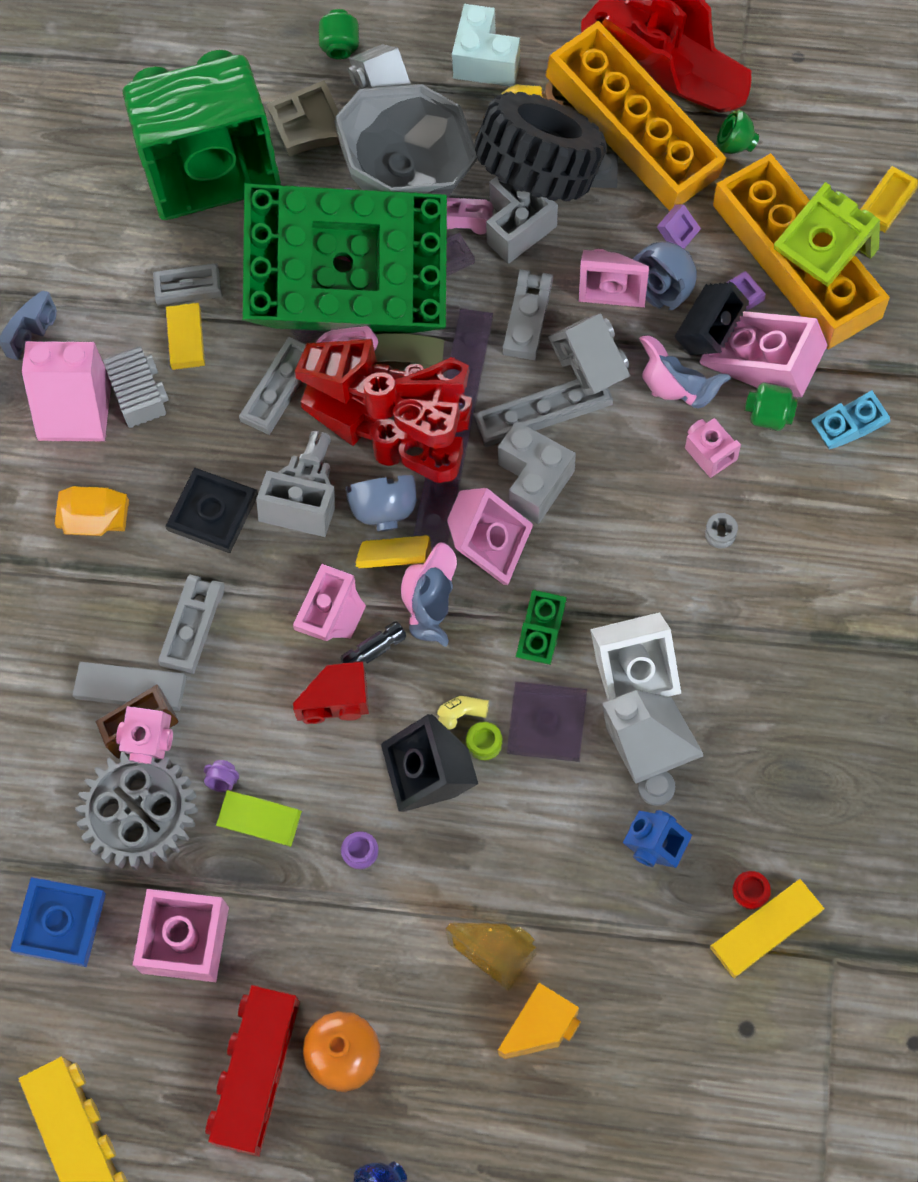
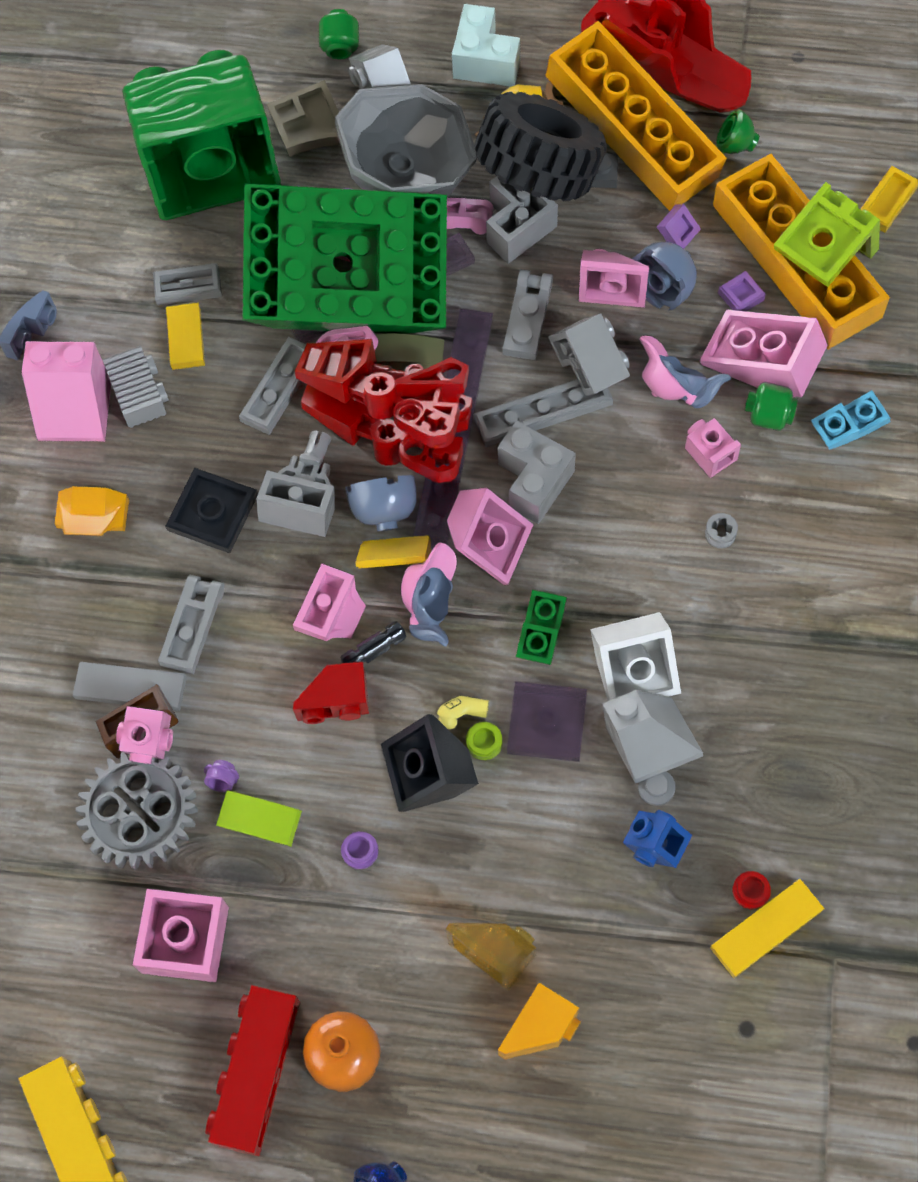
blue plate [10,877,106,967] -> none
black brick [675,281,749,355] -> none

